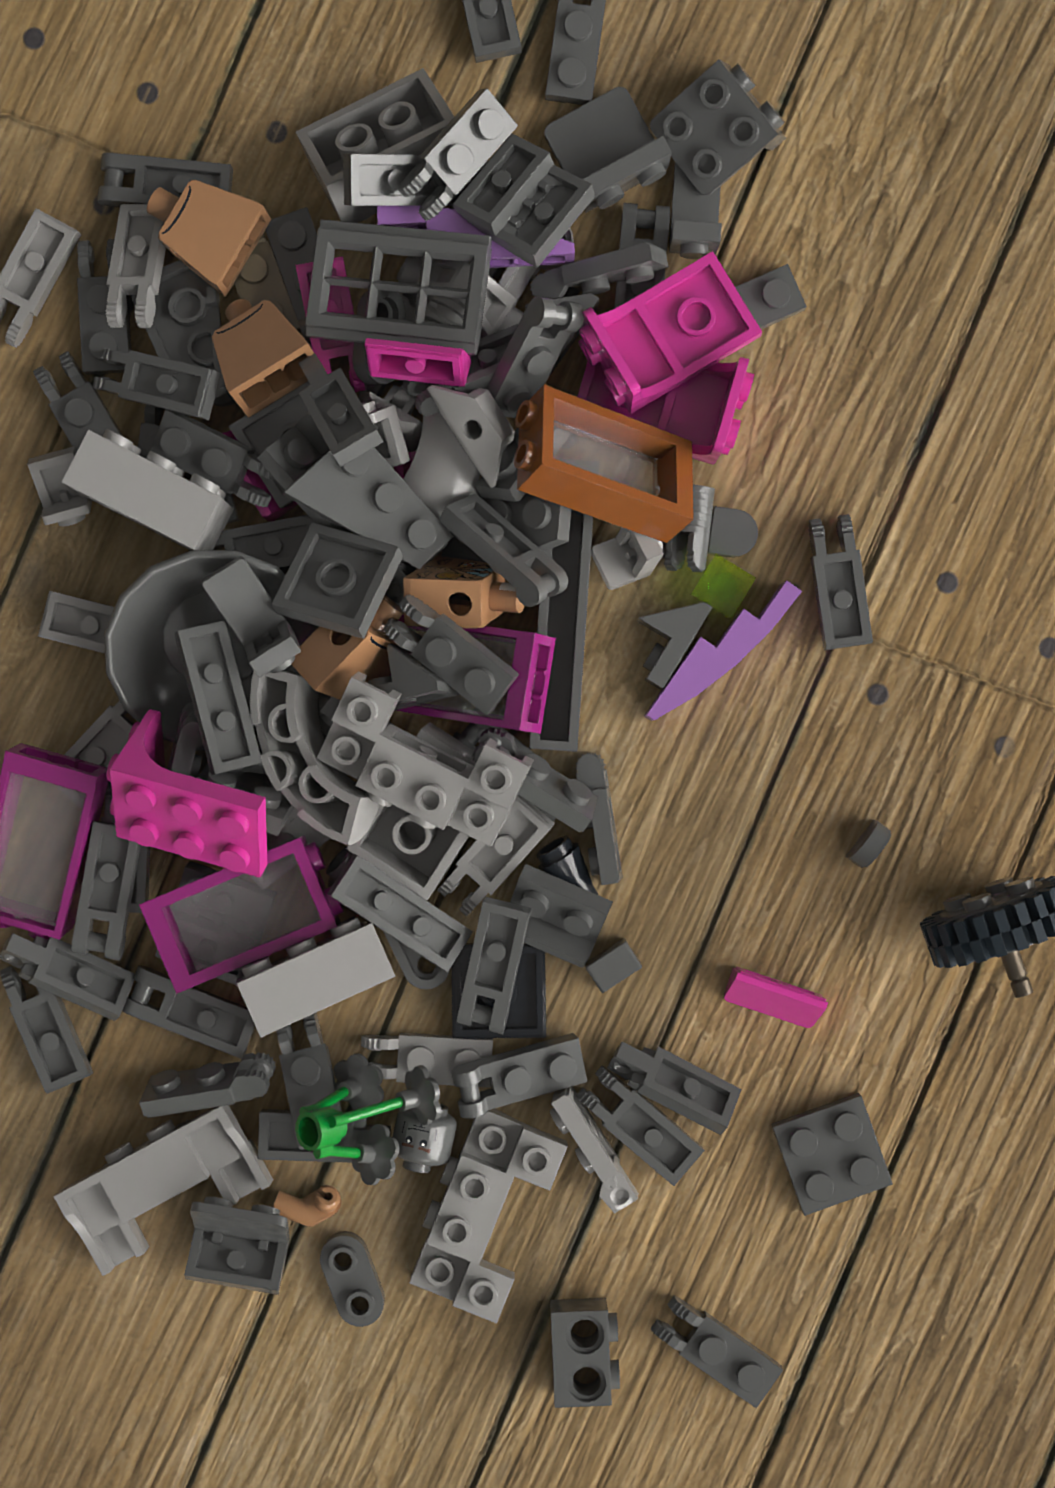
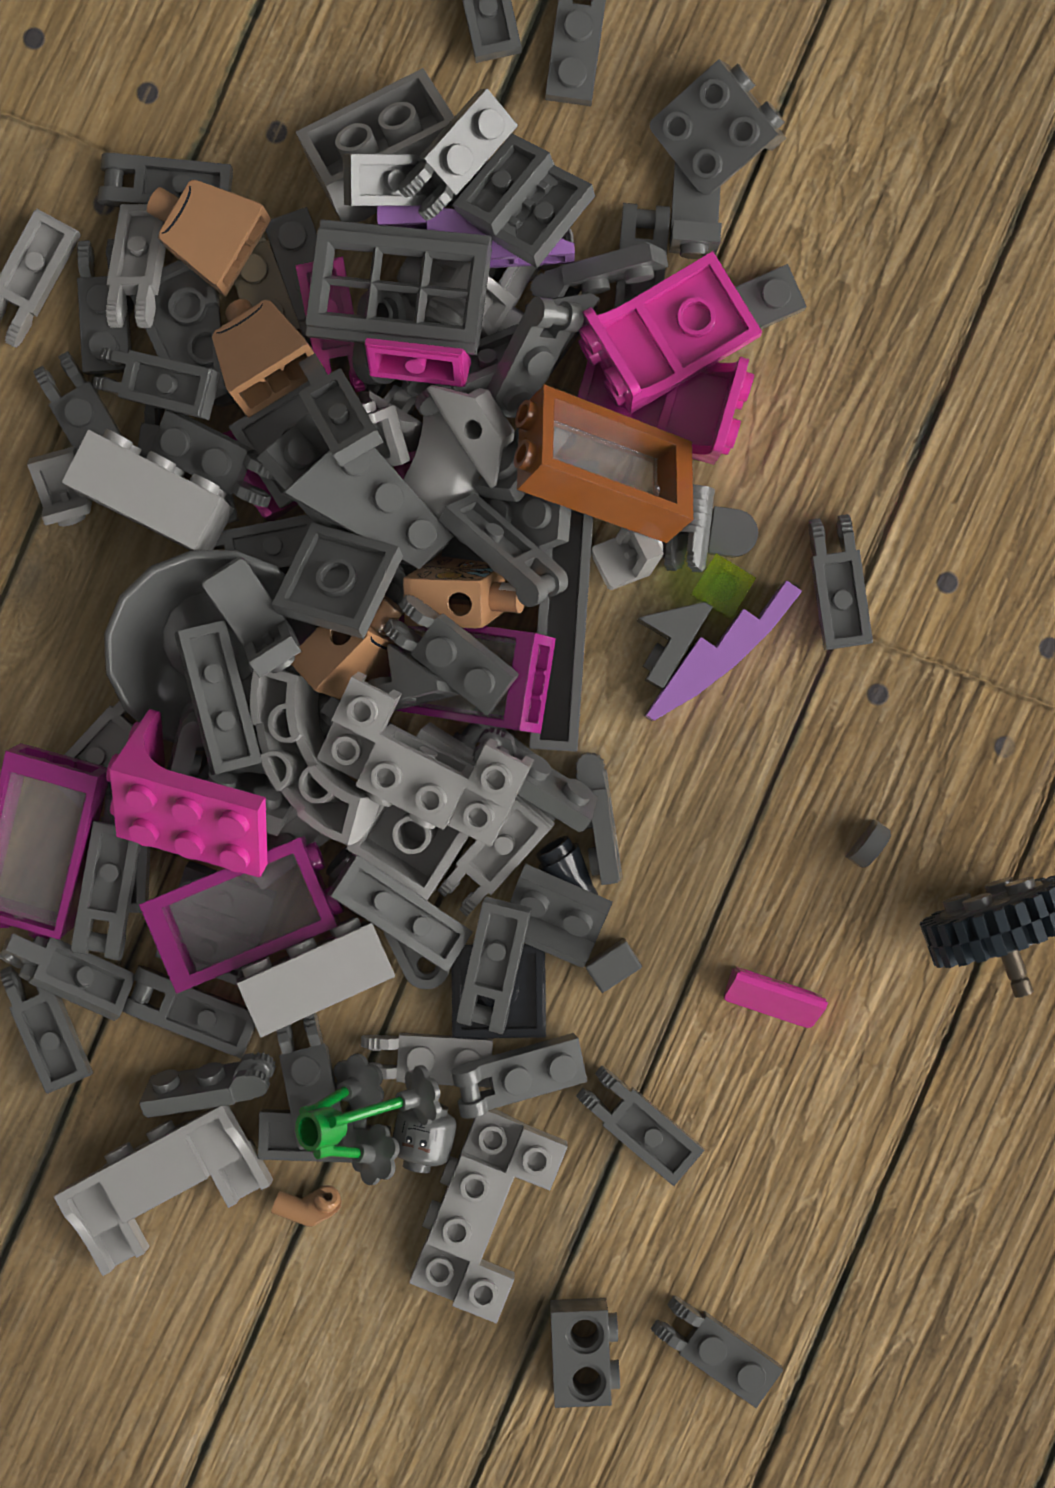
light grey hinge [38,591,115,653] -> none
dark grey bracket [184,1197,290,1295] -> none
dark grey plate [320,1231,385,1327] -> none
dark grey bracket [544,87,672,213] -> none
light grey hinge [550,1086,639,1213] -> none
dark grey hinge [607,1042,742,1135] -> none
dark grey plate [771,1093,893,1216] -> none

